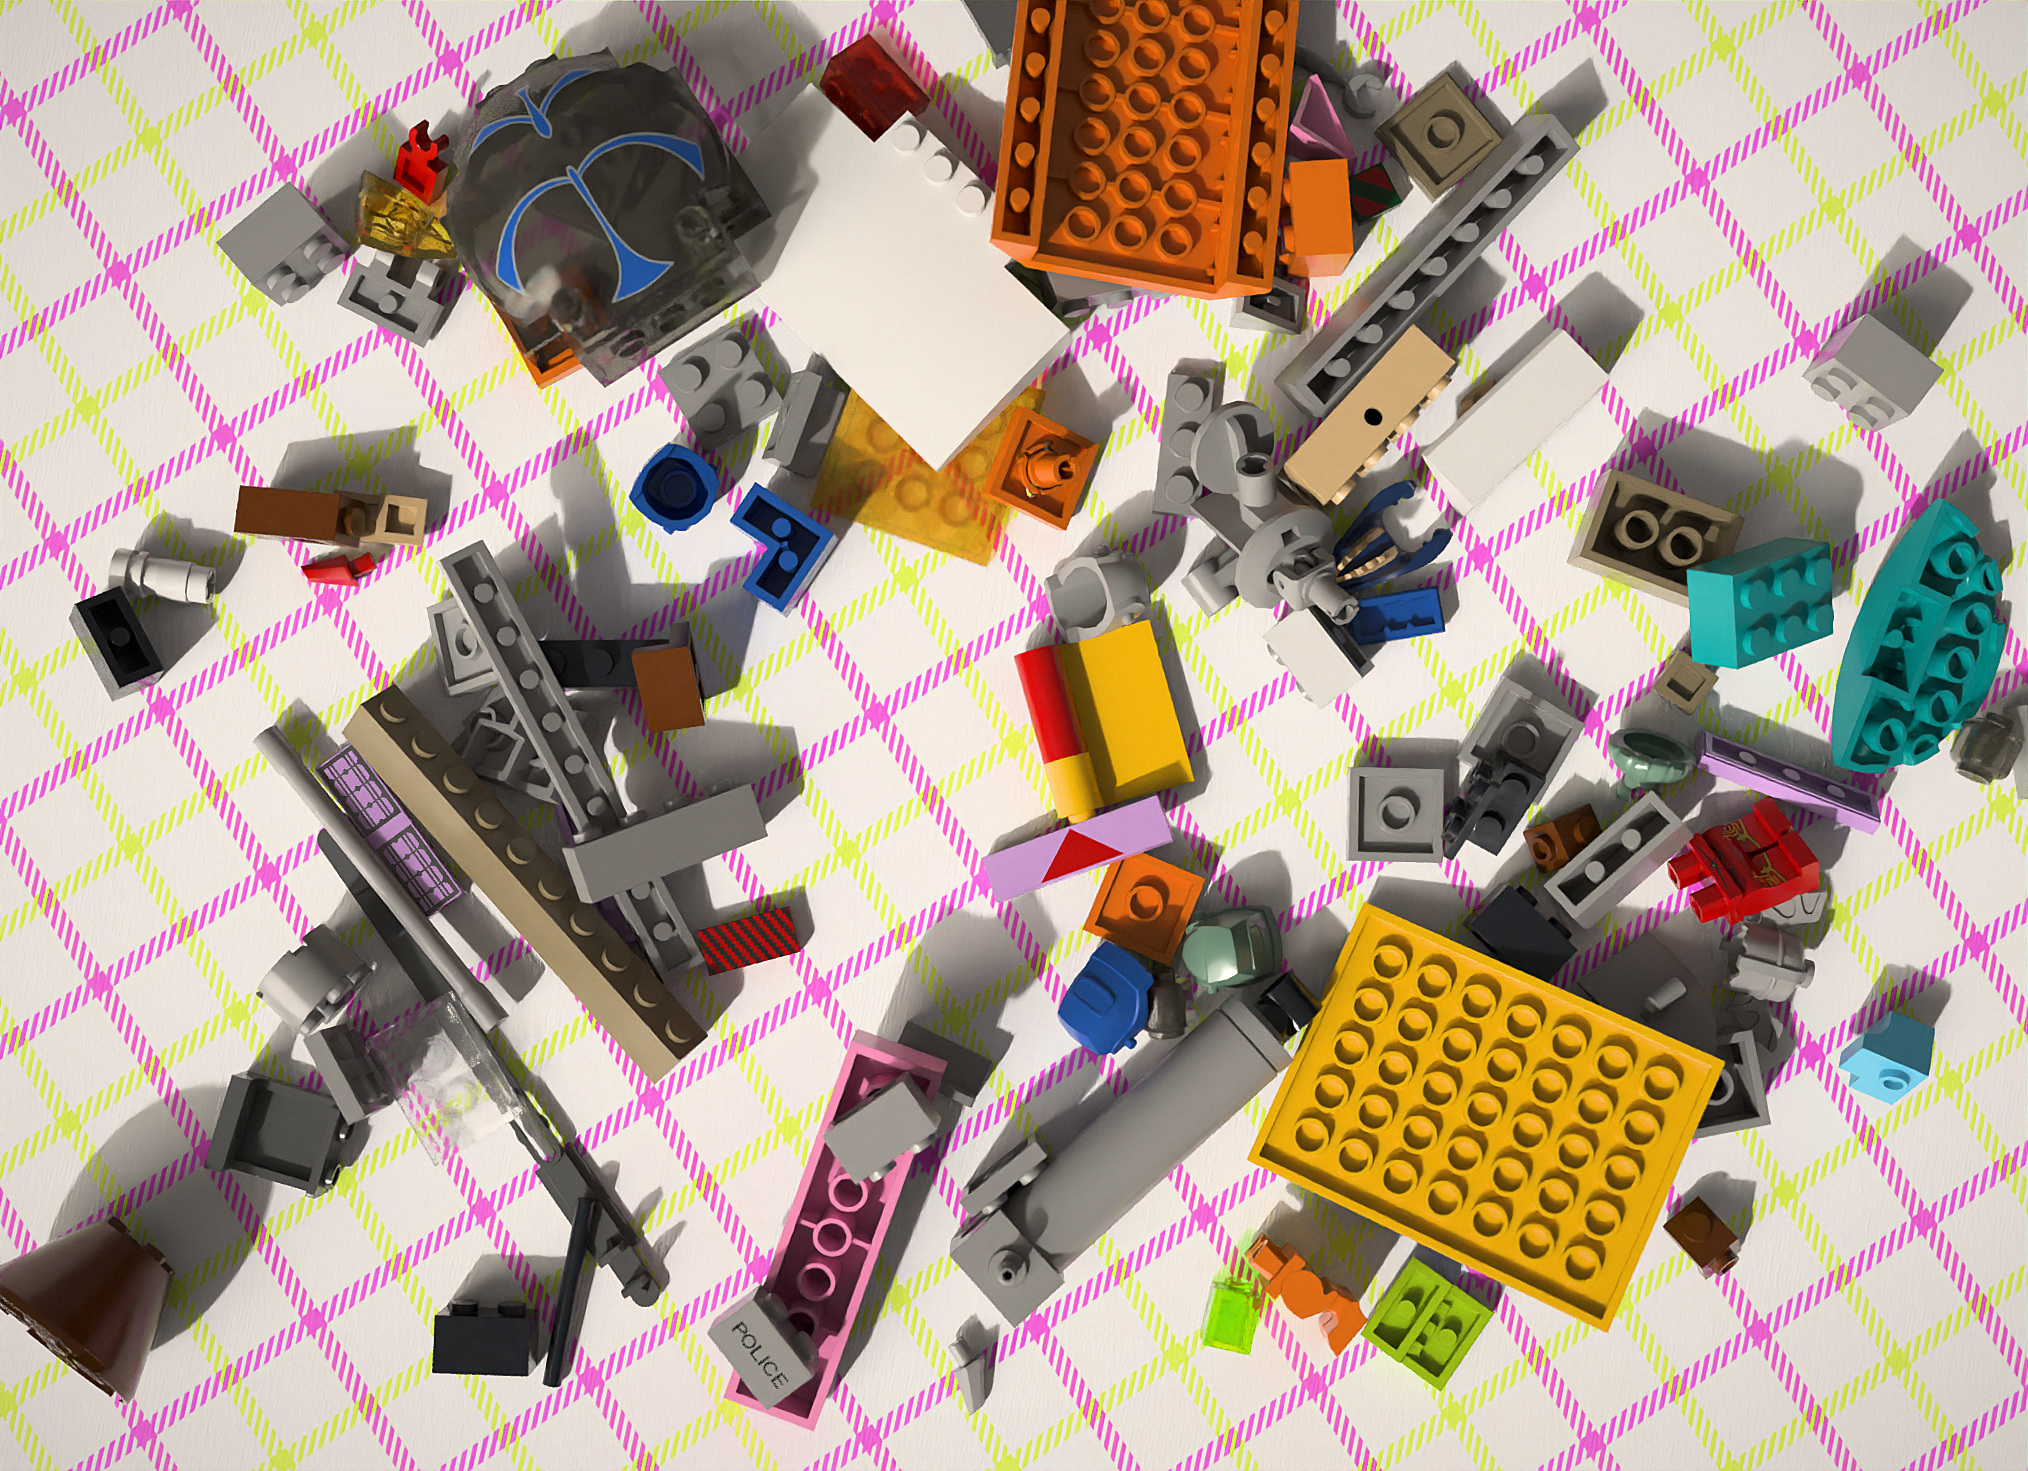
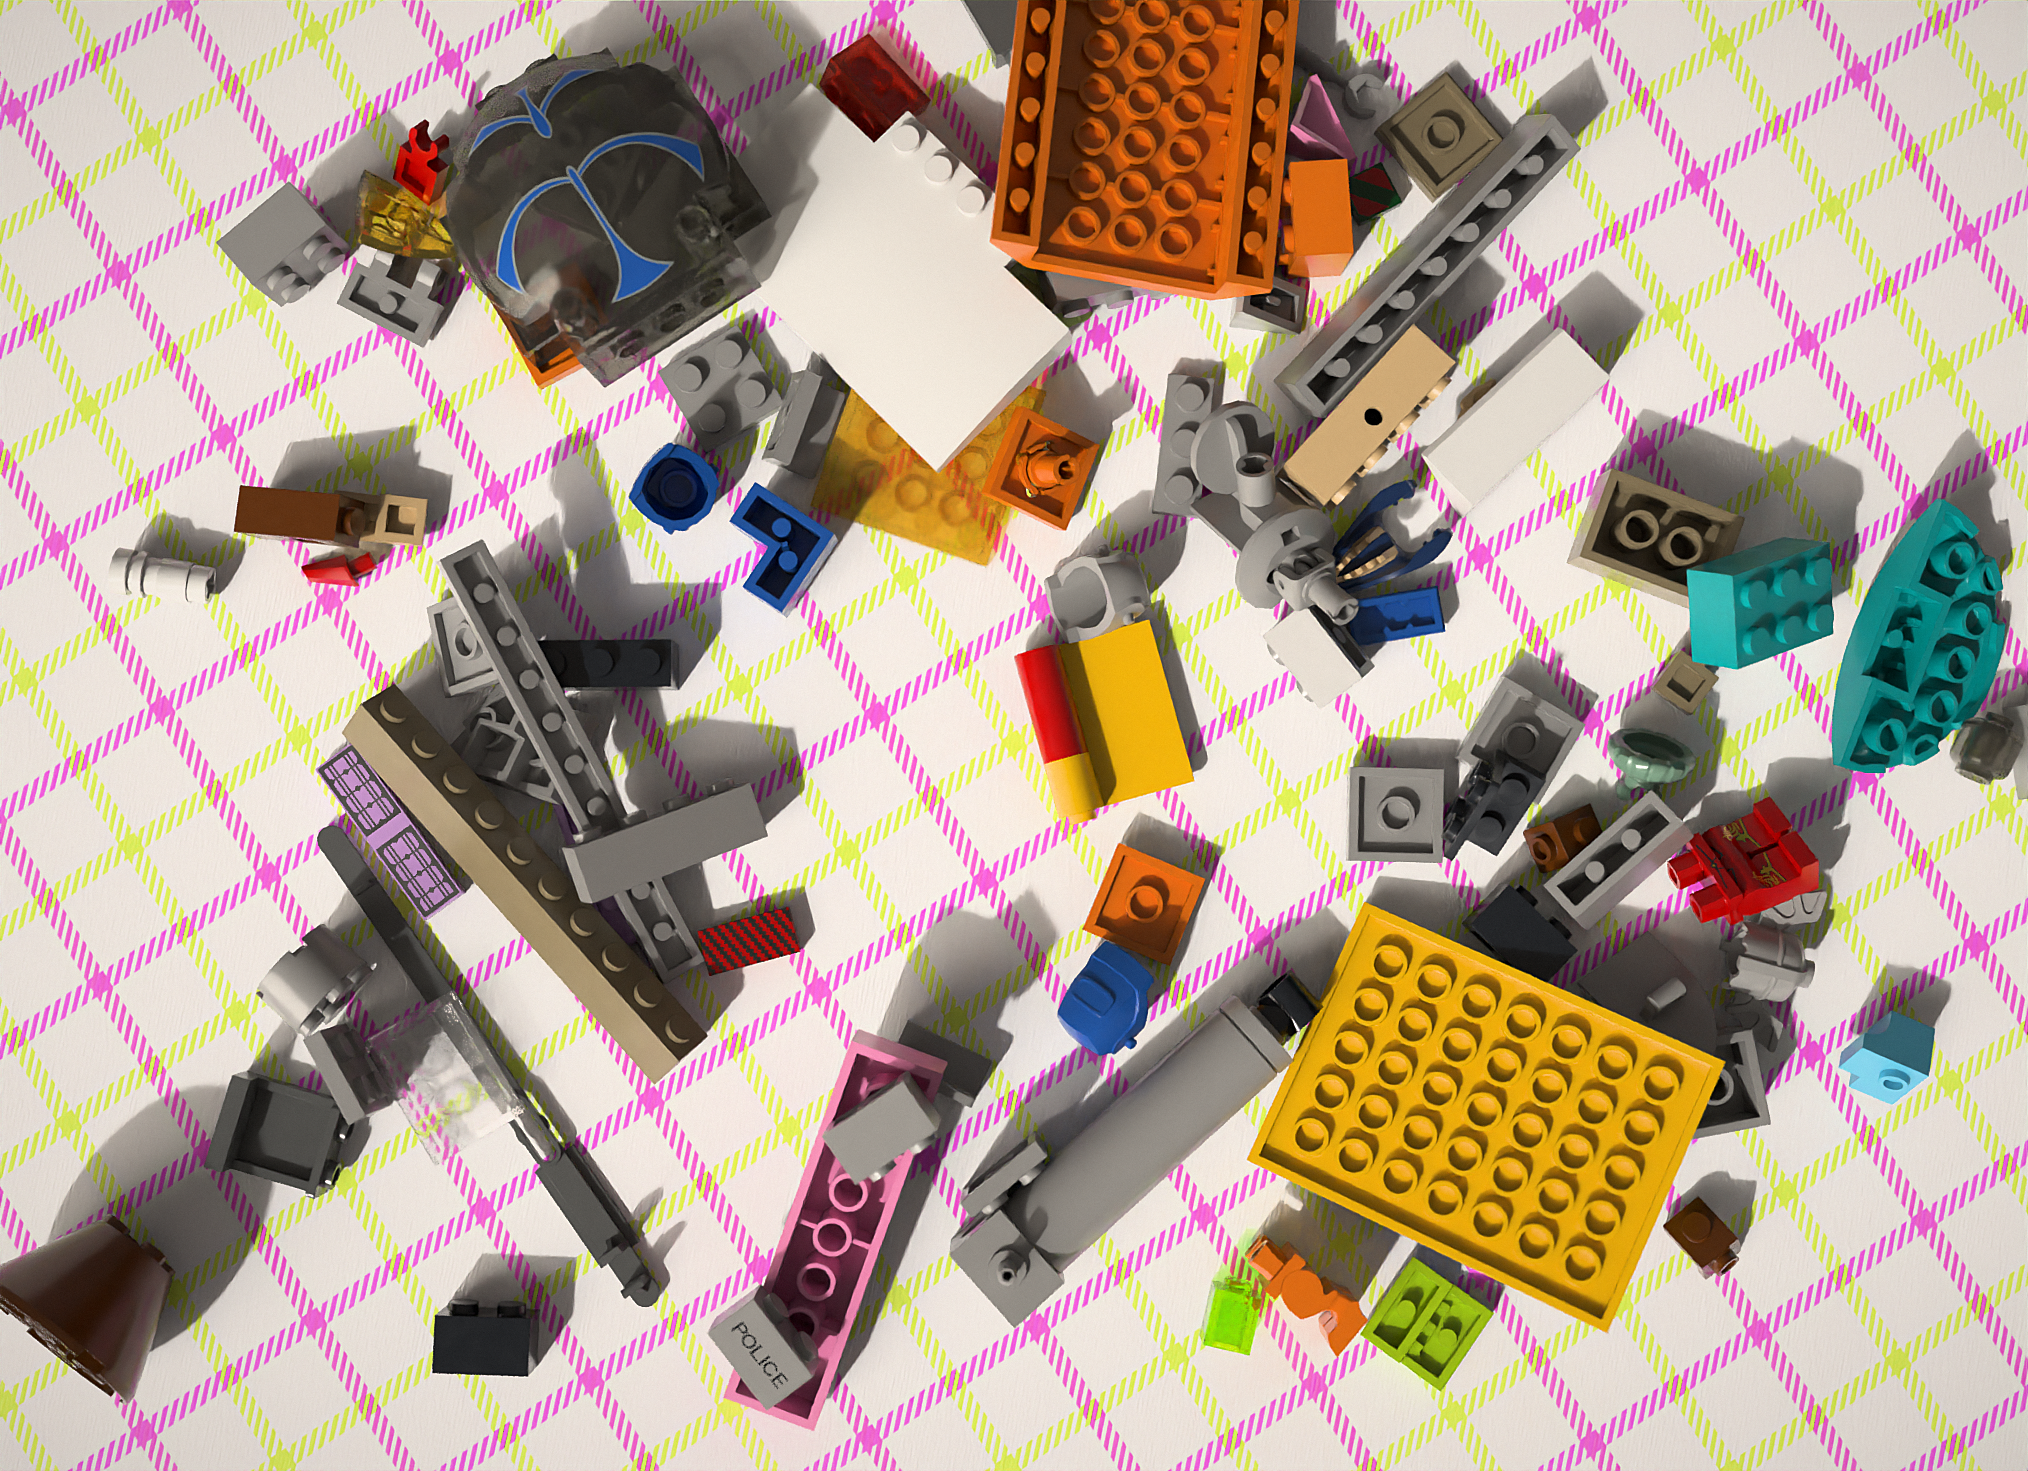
black brick [68,586,165,702] -> none
light grey piece [253,725,509,1034] -> none
black bar [542,1197,596,1388] -> none
reddish brown panel [631,621,706,733] -> none
light grey bar [948,1337,985,1416] -> none
lavender tile [982,795,1175,903] -> none
clear smoke head [1143,966,1195,1040] -> none
light grey piece [1181,547,1240,619] -> none
sand green helmet [1182,906,1283,994] -> none
lavender tile [1695,730,1881,835] -> none
light grey brick [1802,312,1944,432] -> none

